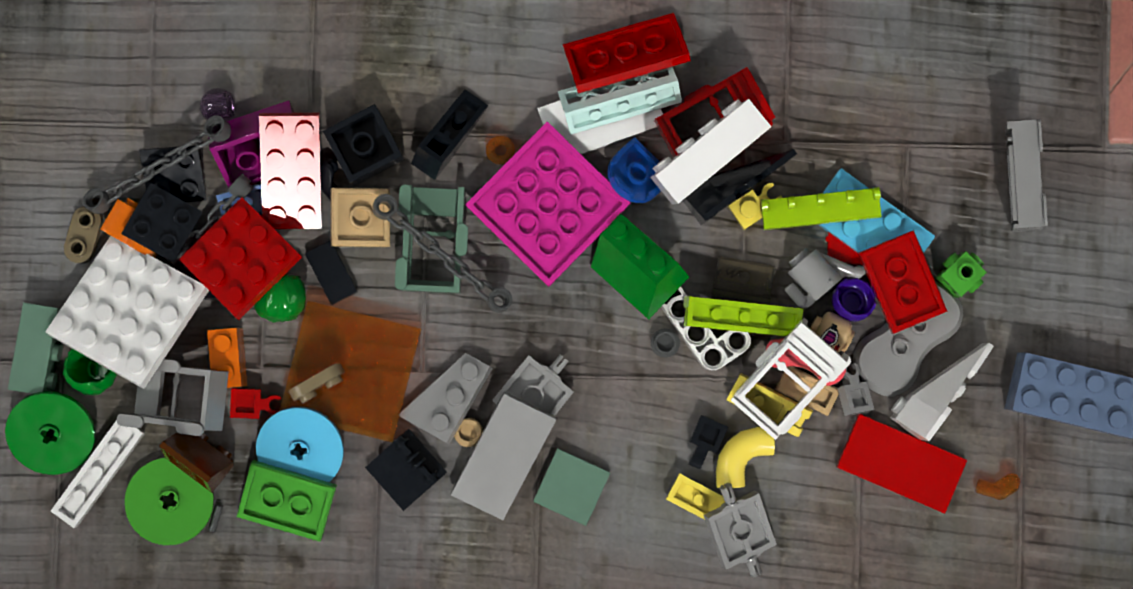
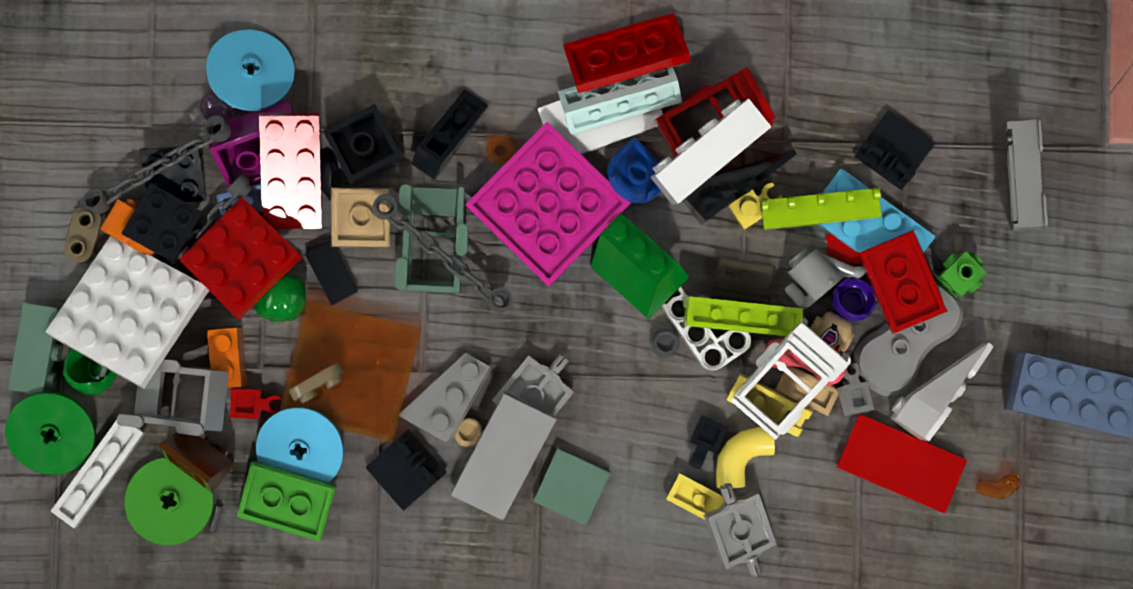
none -> medium azure piece [206,29,294,111]
none -> black hinge [854,110,935,190]

